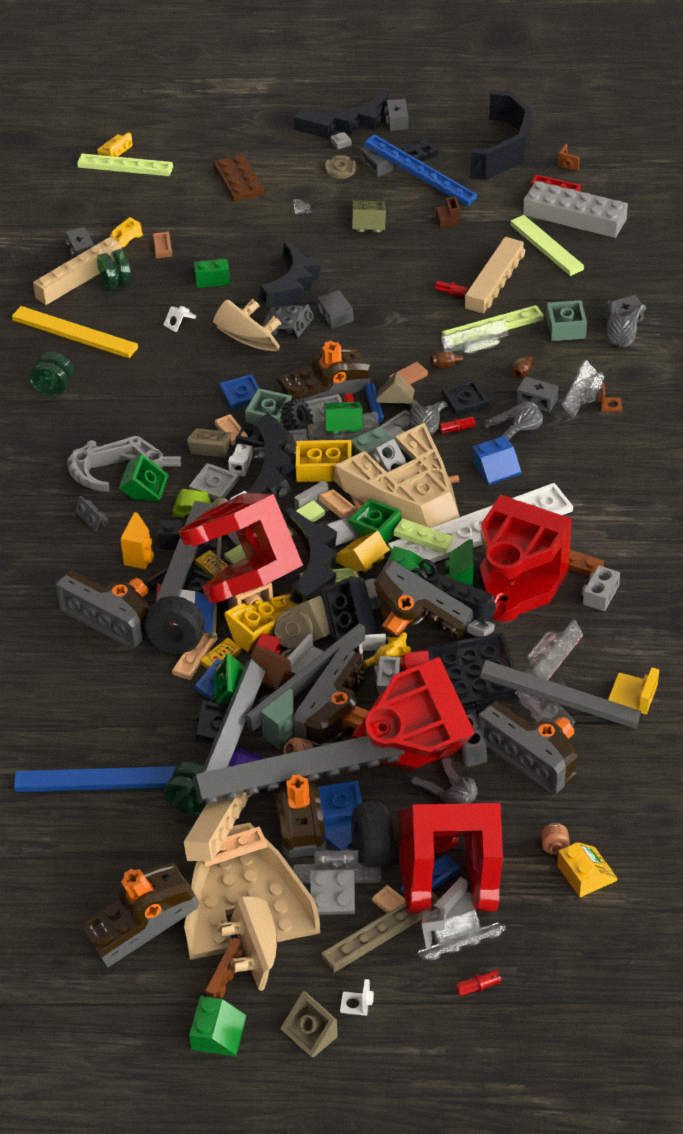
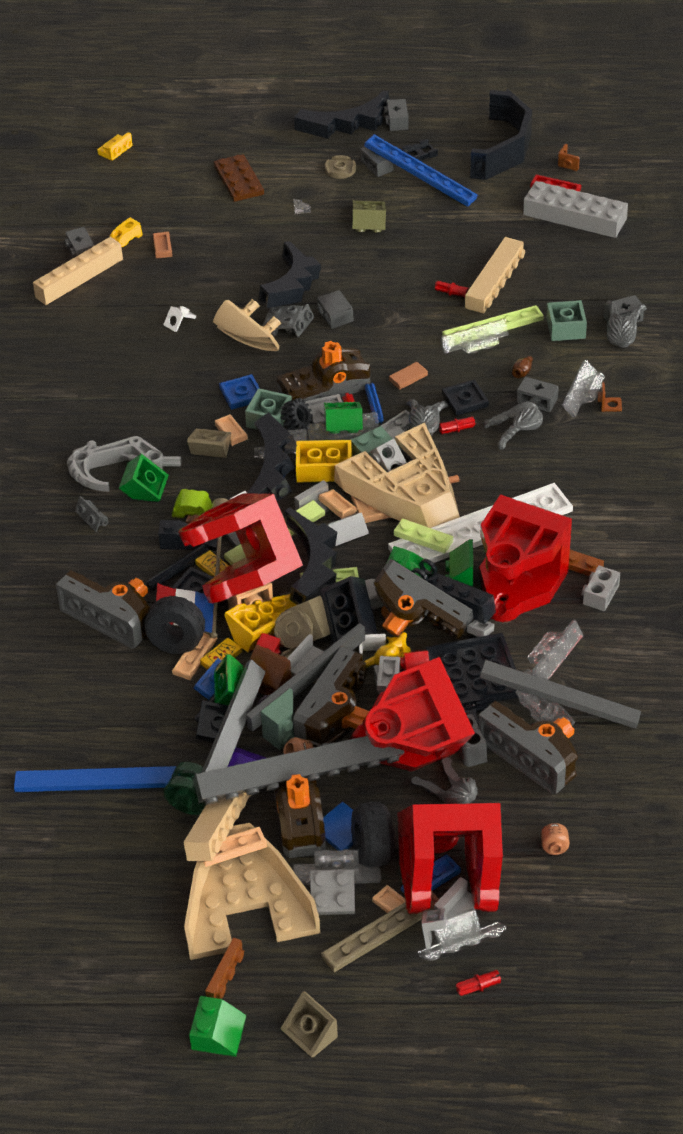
yellow tile [12,306,138,358] -> none
clear green wheel [29,351,74,397] -> none
yellowish green tile [77,154,173,176] -> none
dark brown piece [81,863,200,967] -> none
clear green wheel [97,249,132,291] -> none
light orange slope [121,513,154,570] -> none
dark grey tile [155,501,213,602] -> none
light grey plate [189,463,239,500] -> none
green slope [194,259,230,288] -> none
tan piece [217,897,277,991] -> none
white leg [228,444,253,477] -> none
black piece [235,422,265,453] -> none
blue tile [318,781,362,824] -> none
light grey plate [330,132,352,150] -> none
yellow slope [336,531,389,572] -> none
white bracket [340,979,374,1016] -> none
green slope [348,499,402,544] -> none
dark tan slope [376,372,415,403] -> none
reddish brown plant [430,351,463,368] -> none
copper piece [436,197,460,228] -> none
slope [472,436,521,485] -> none
yellowish green tile [510,215,584,276] -> none
yellow slope [557,842,617,897] -> none
yellow bracket [608,667,659,715] -> none

